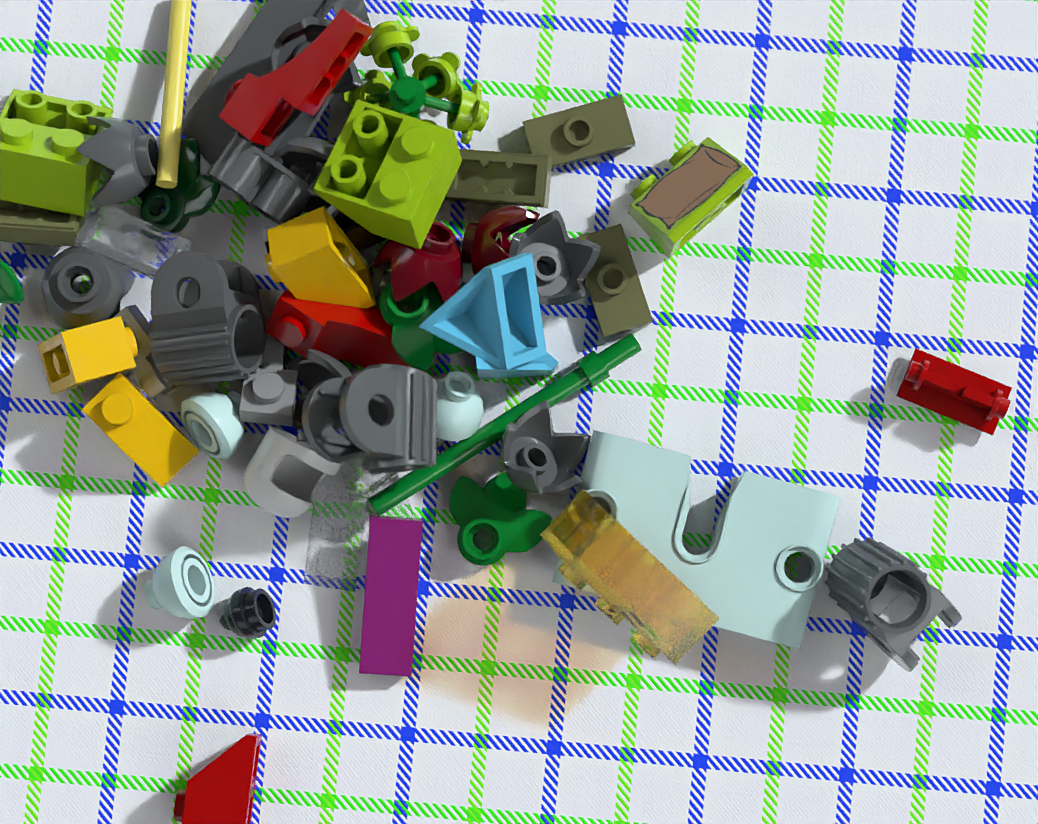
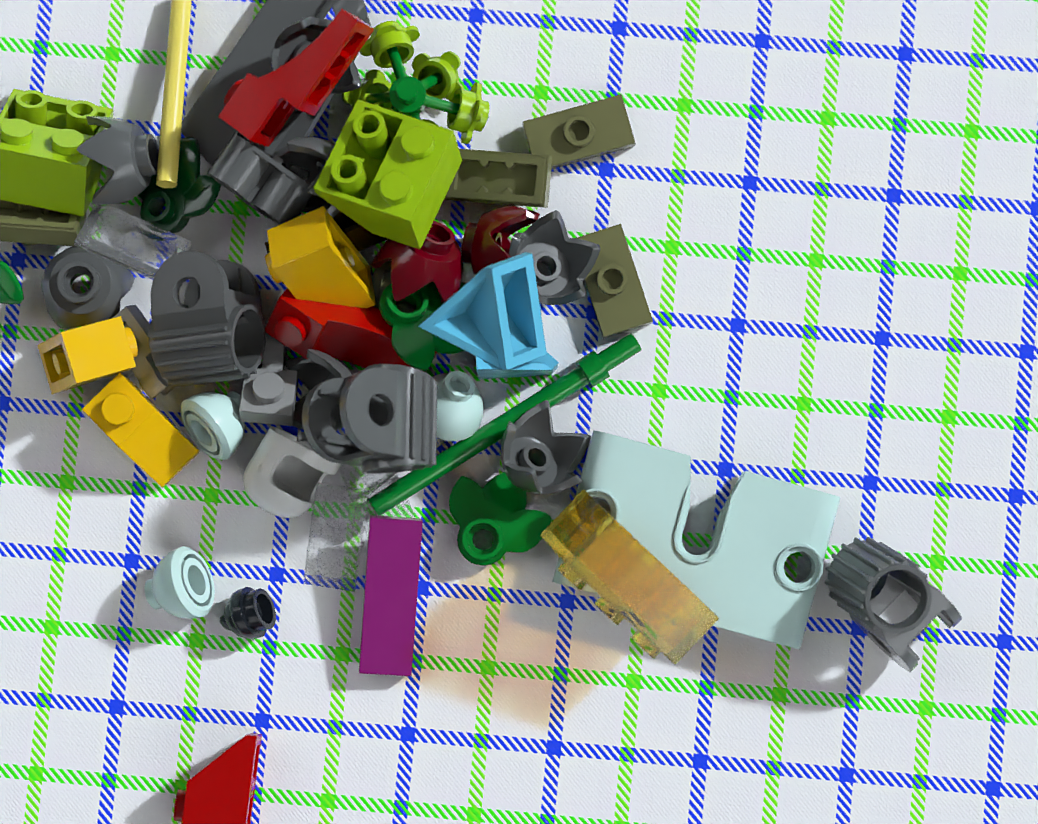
slope [628,137,754,259] -> none
red hinge [896,348,1012,436] -> none

